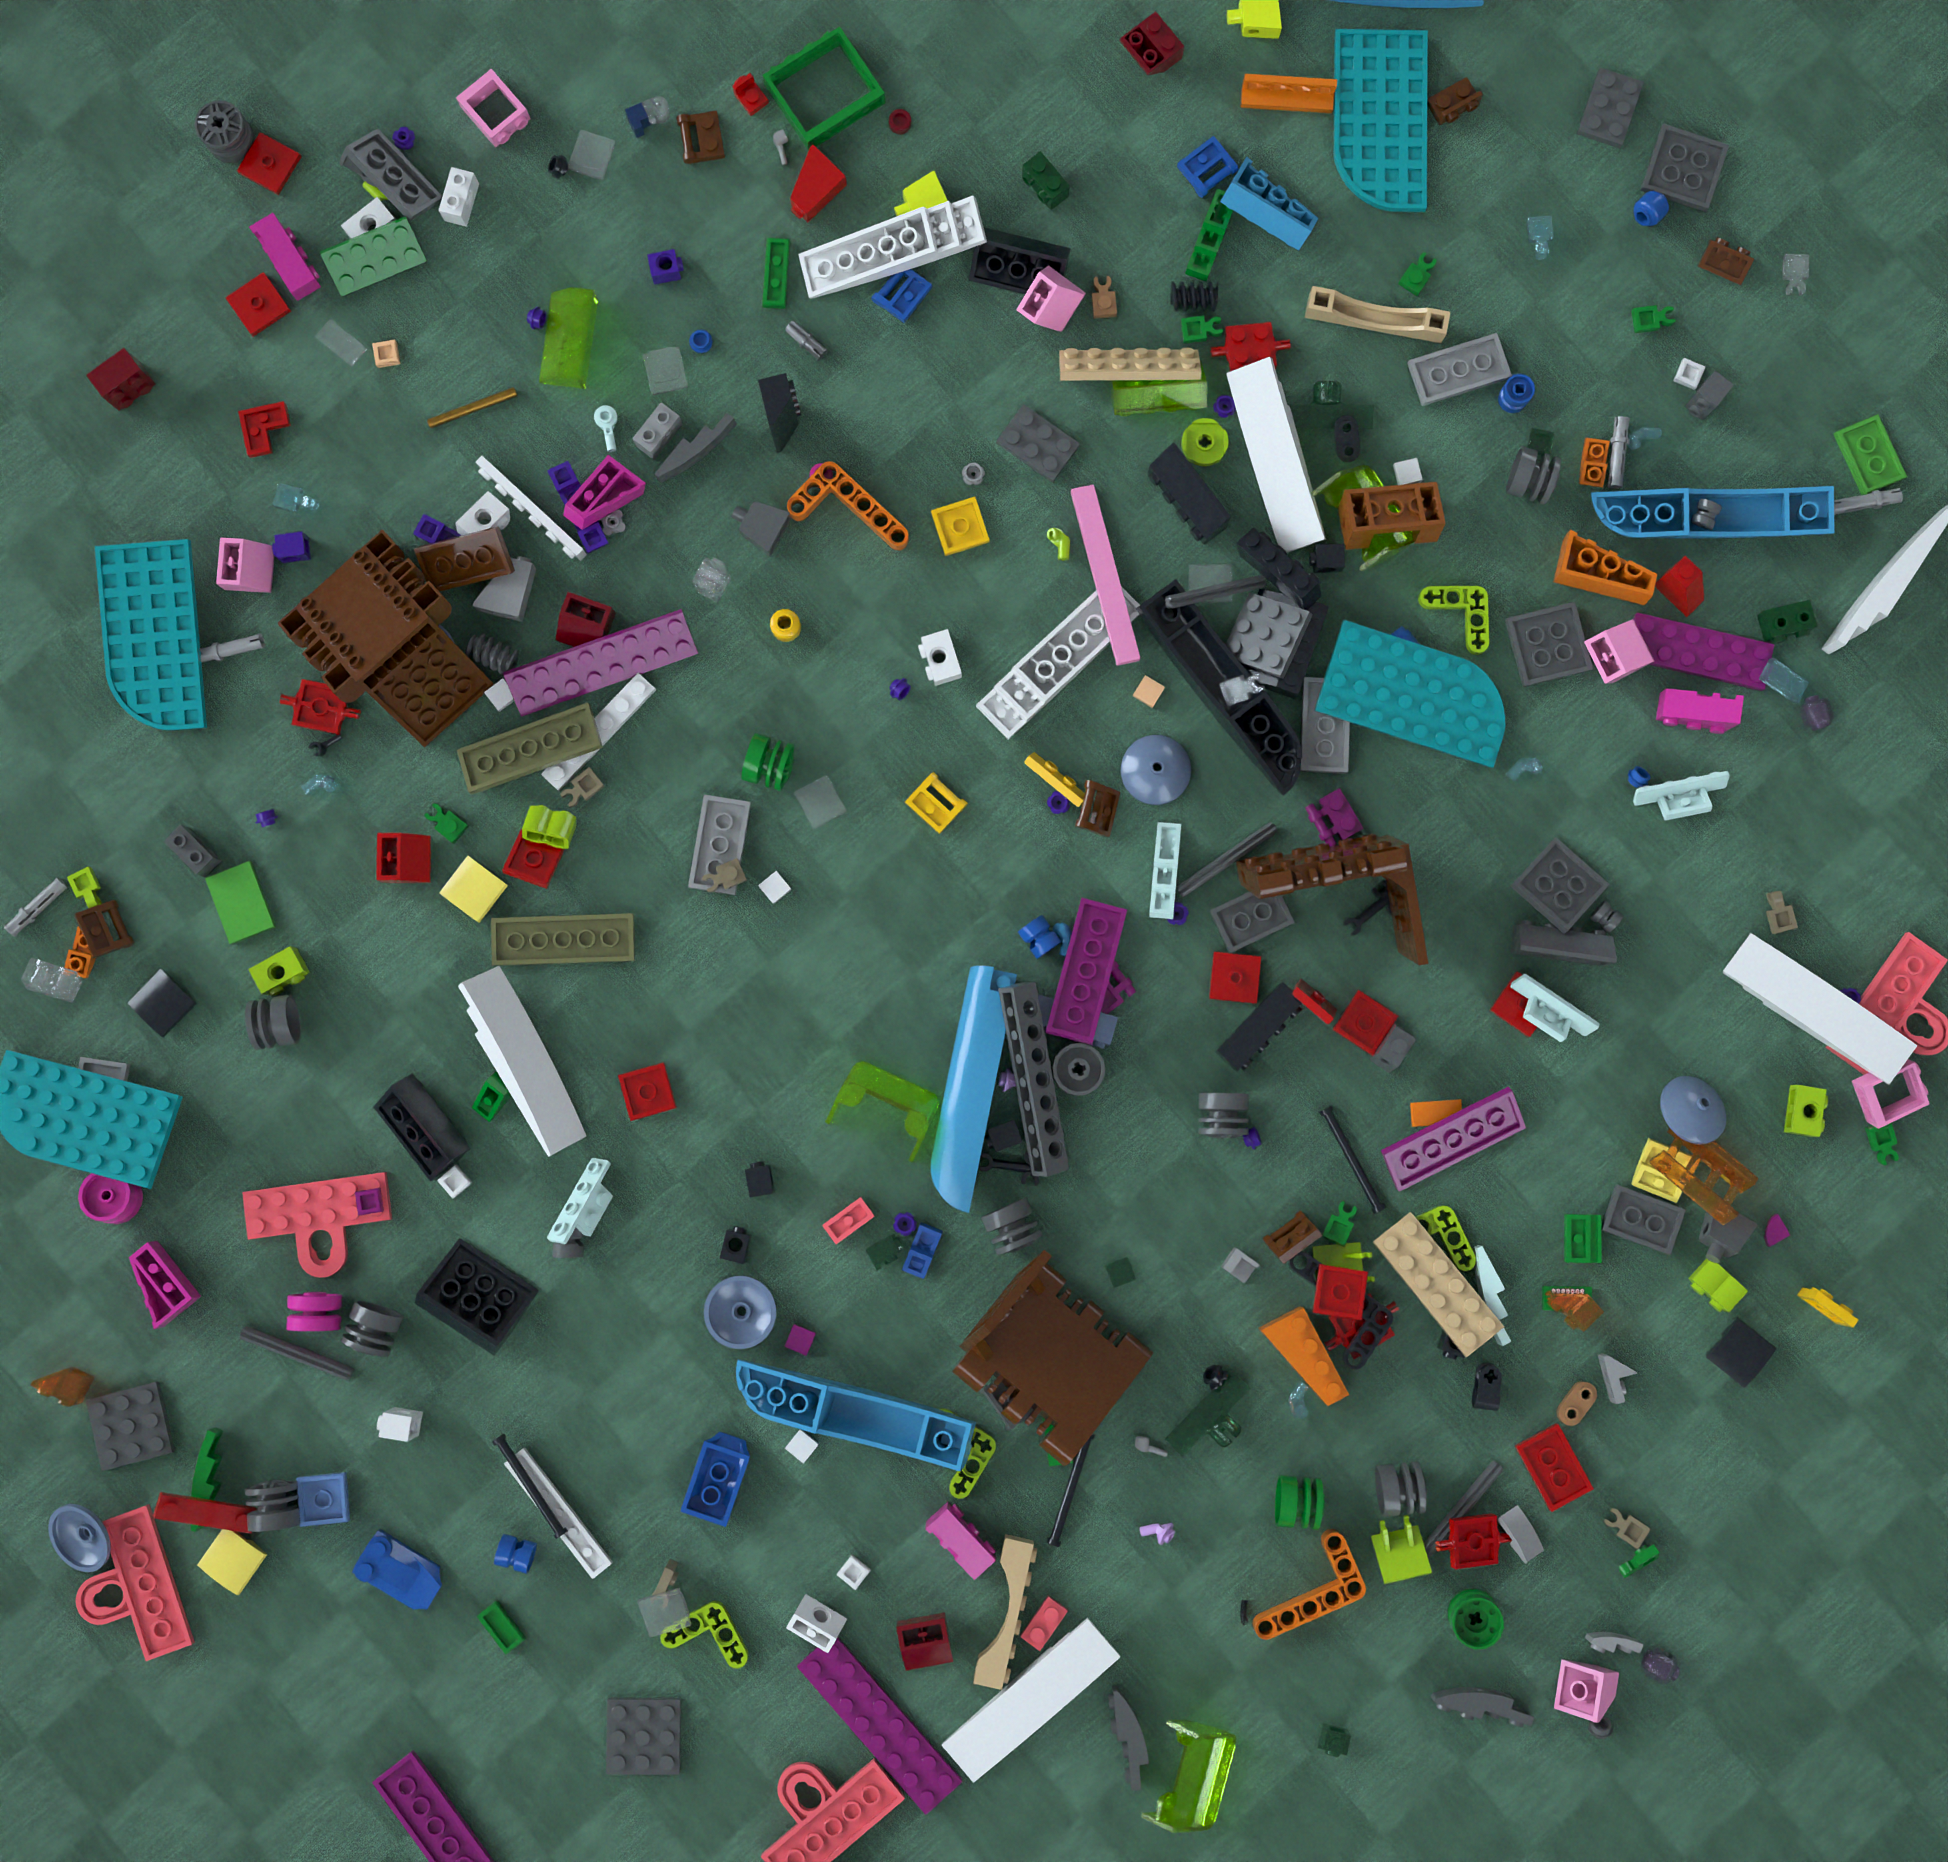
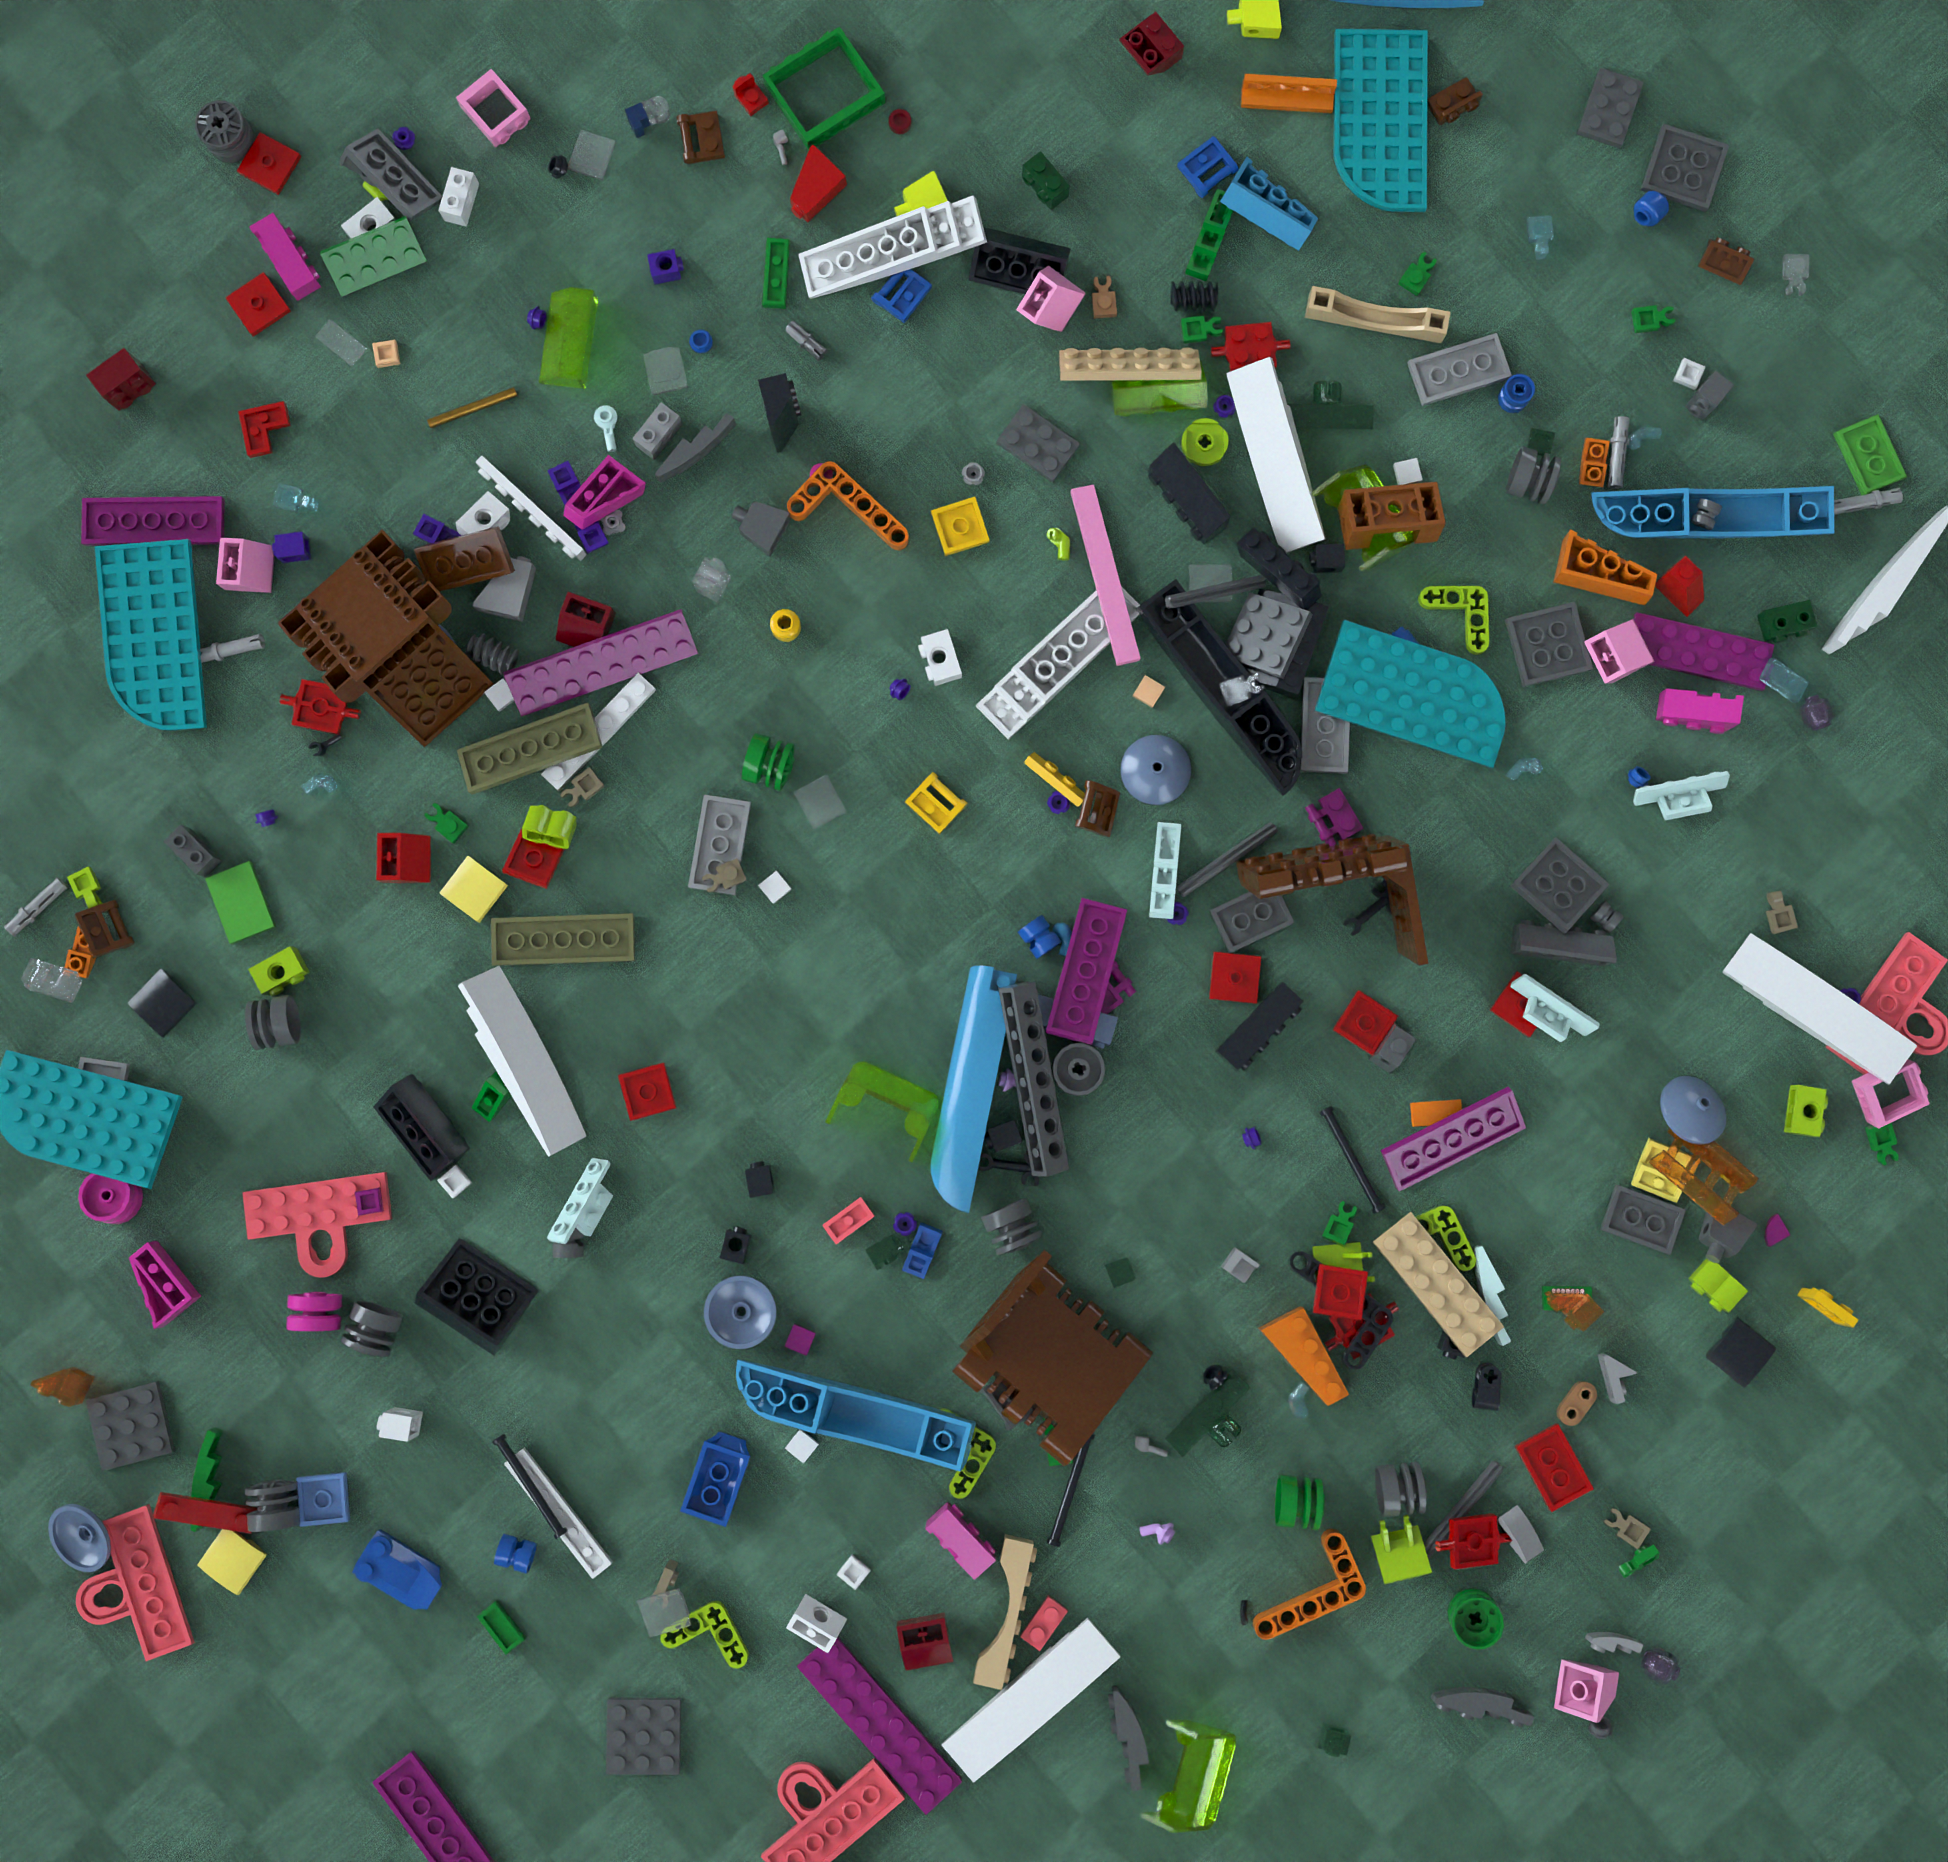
dark grey axle [240,1326,354,1380] -> none
dark grey wheel [1199,1093,1249,1138] -> none
reddish brown plate [1262,1210,1322,1264] -> none
red plate [1292,978,1337,1024] -> none
black plate [1333,414,1360,462] -> none
green plate [1564,1214,1602,1263] -> none
none -> magenta plate [81,496,225,546]

